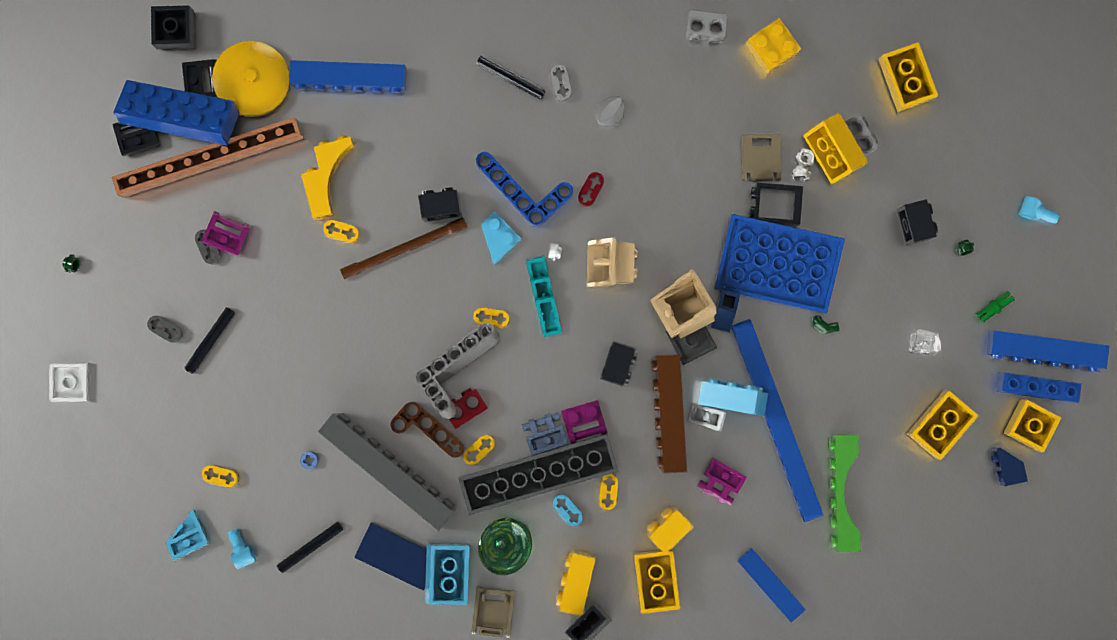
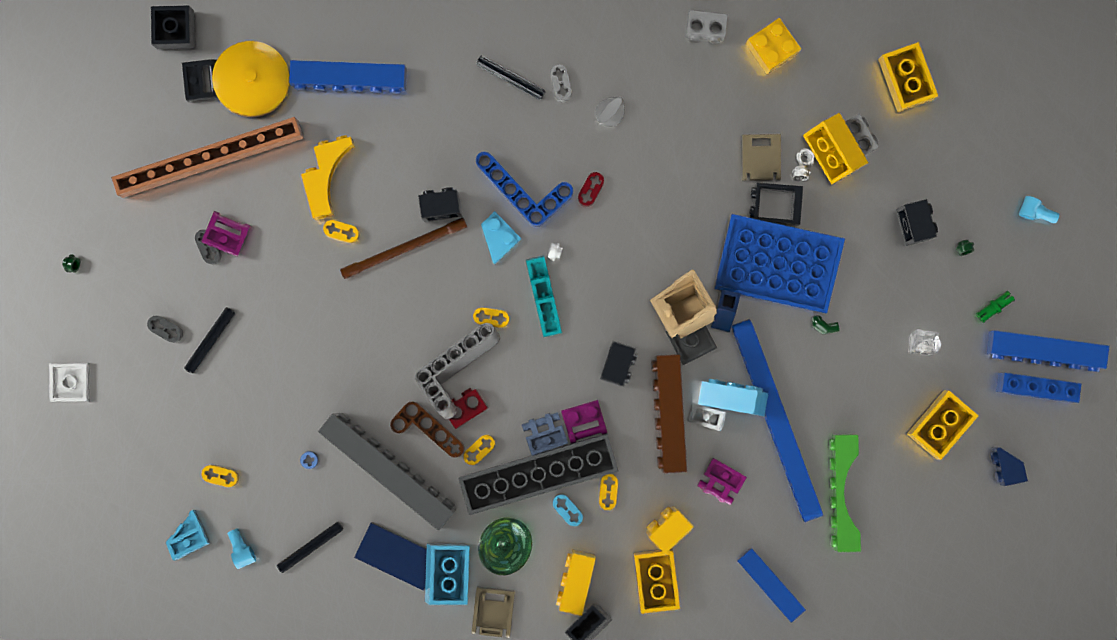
blue brick [113,80,239,146] -> none
black plate [113,122,160,156] -> none
tan piece [587,238,638,288] -> none
yellow brick [1003,400,1061,452] -> none

